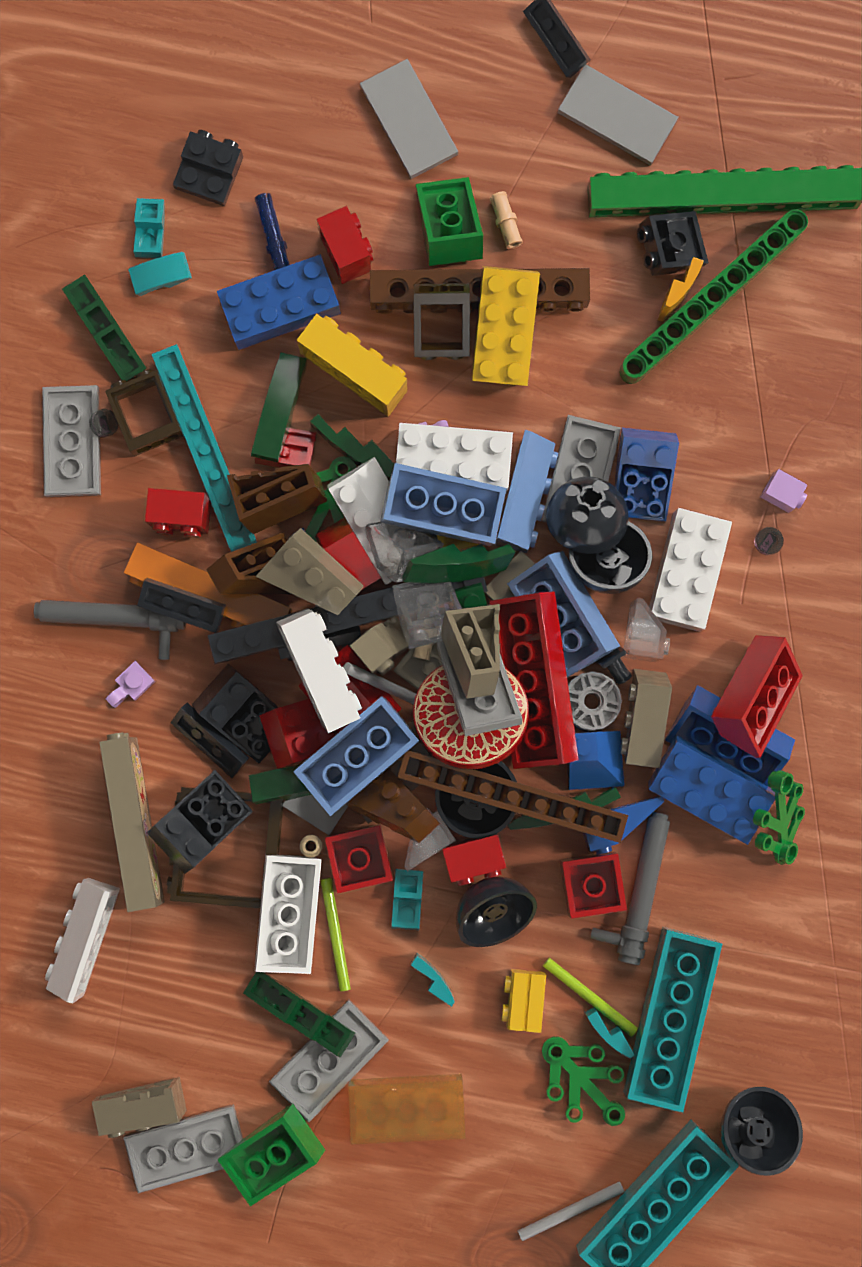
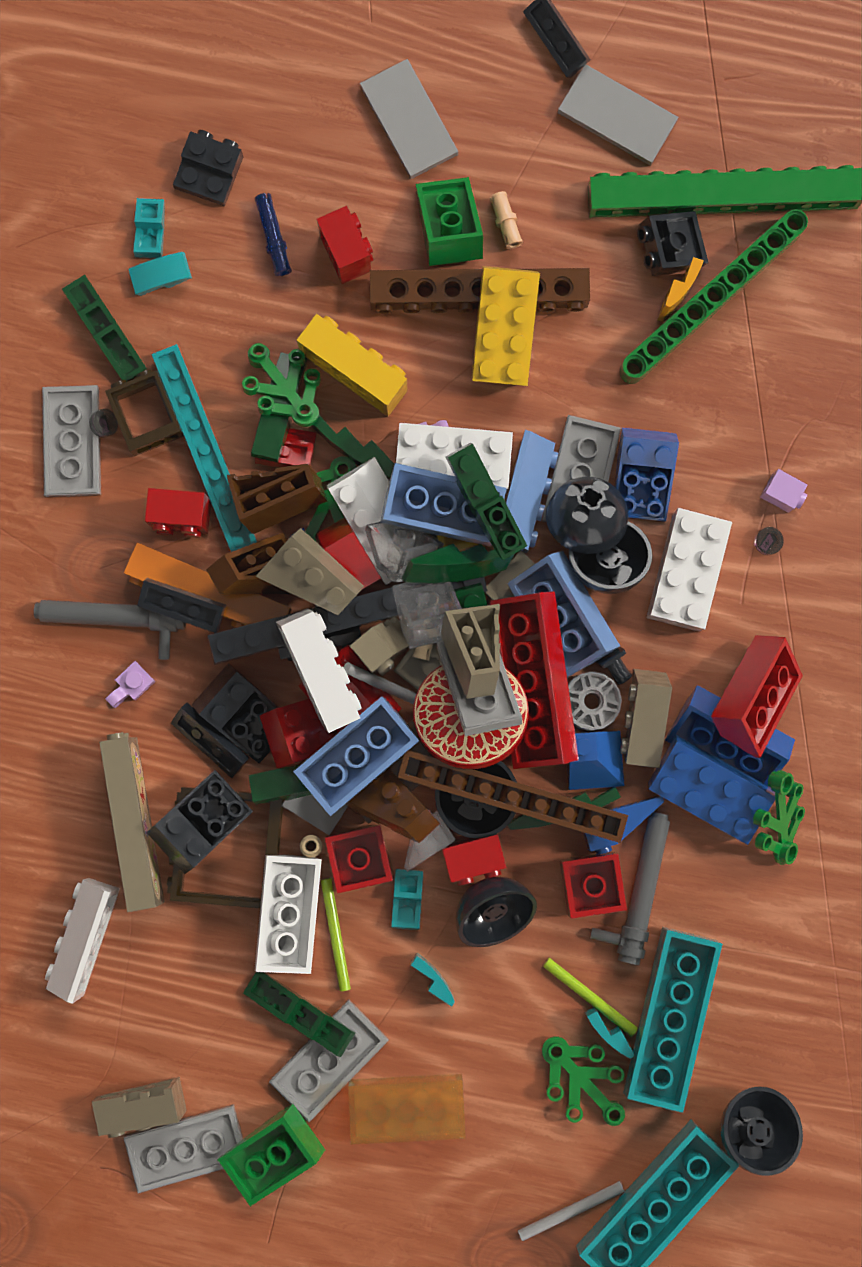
blue brick [217,254,341,350] -> none
dark brown window [413,283,470,360] -> none
yellow brick [501,969,546,1033] -> none
clear slope [622,598,670,662] -> none
none -> green plant [242,343,321,427]
none -> dark green slope [445,443,528,560]

